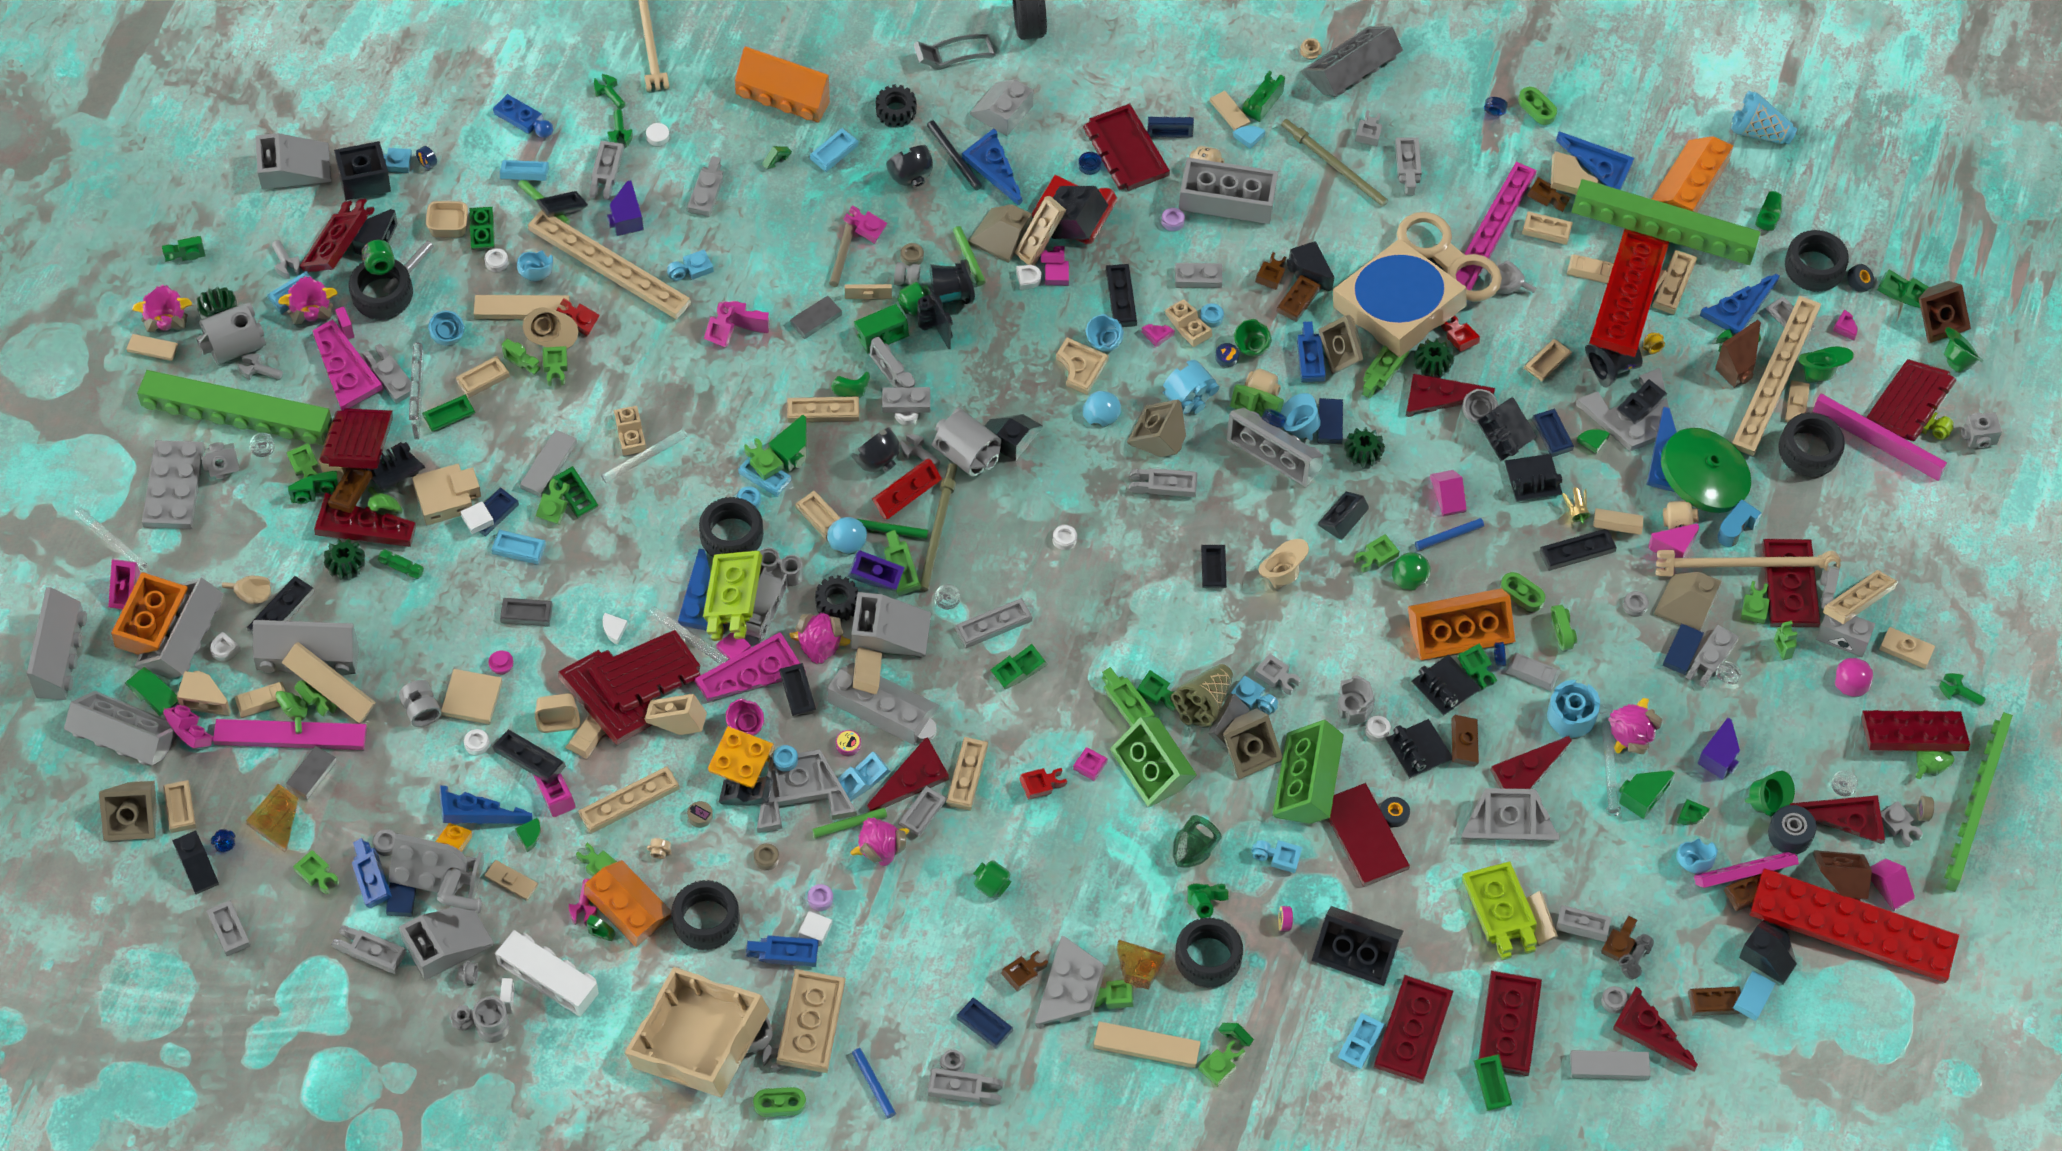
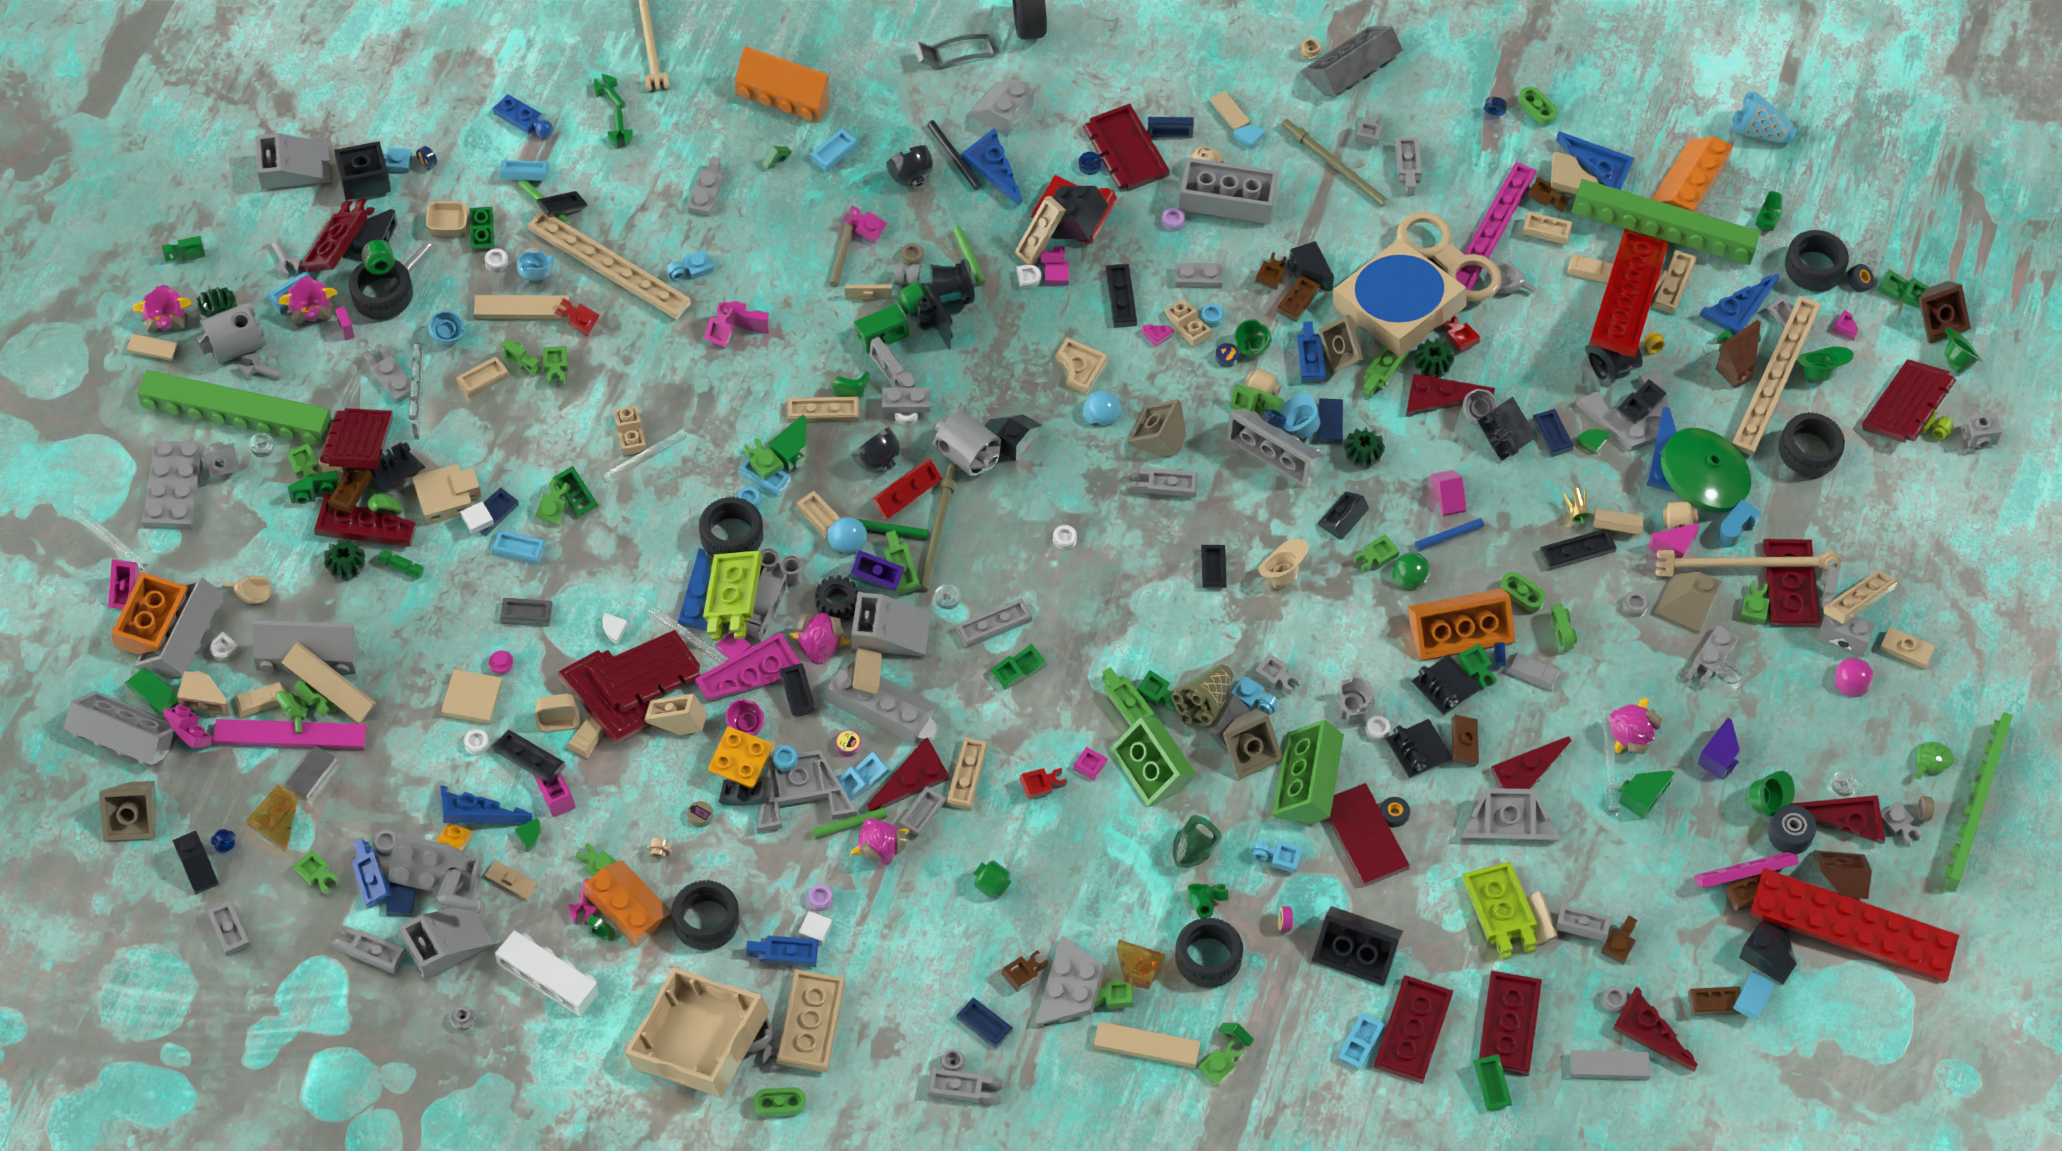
light grey slope [27,587,87,700] -> none
tan tile [163,780,196,833] -> none
black tile [247,576,315,634] -> none
dark pink wing [312,319,383,411] -> none
light grey wheel [398,680,442,727] -> none
green tile [422,394,475,432] -> none
light grey plate [459,960,478,986] -> none
light grey wheel [472,997,510,1043] -> none
white tile [500,978,515,1013] -> none
light grey tile [520,429,577,498] -> none
tan piece [523,307,578,349] -> none
tan tile [578,766,680,834] -> none
light grey hinge [589,141,624,200] -> none
dark purple slope [607,180,644,236] -> none
white tile [646,123,669,146] -> none
dark tan tile [754,844,779,870] -> none
flat silver tile [790,295,842,339] -> none
blue bar [852,1048,896,1119] -> none
black tyre [876,84,917,128] -> none
light grey bar [900,434,940,468] -> none
dark tan slope [968,204,1032,263] -> none
medium azure hair [1086,314,1124,352] -> none
medium azure brick [1163,360,1219,414] -> none
green hinge [1241,71,1285,122] -> none
black hinge [1504,453,1562,502] -> none
tan tile [1524,339,1572,382] -> none
medium azure brick [1547,680,1600,738] -> none
dark grey bar [1618,934,1654,980] -> none
dark blue tile [1662,623,1704,675] -> none
medium azure hair [1676,838,1718,874] -> none
green tile [1677,799,1710,825] -> none
bright green plate [1774,621,1798,661] -> none
tan piece [1785,380,1810,422] -> none
dark pink tile [1813,394,1947,481] -> none
dark red plate [1861,710,1970,751] -> none
dark pink slope [1870,858,1915,911] -> none
green bar [1939,673,1986,706] -> none

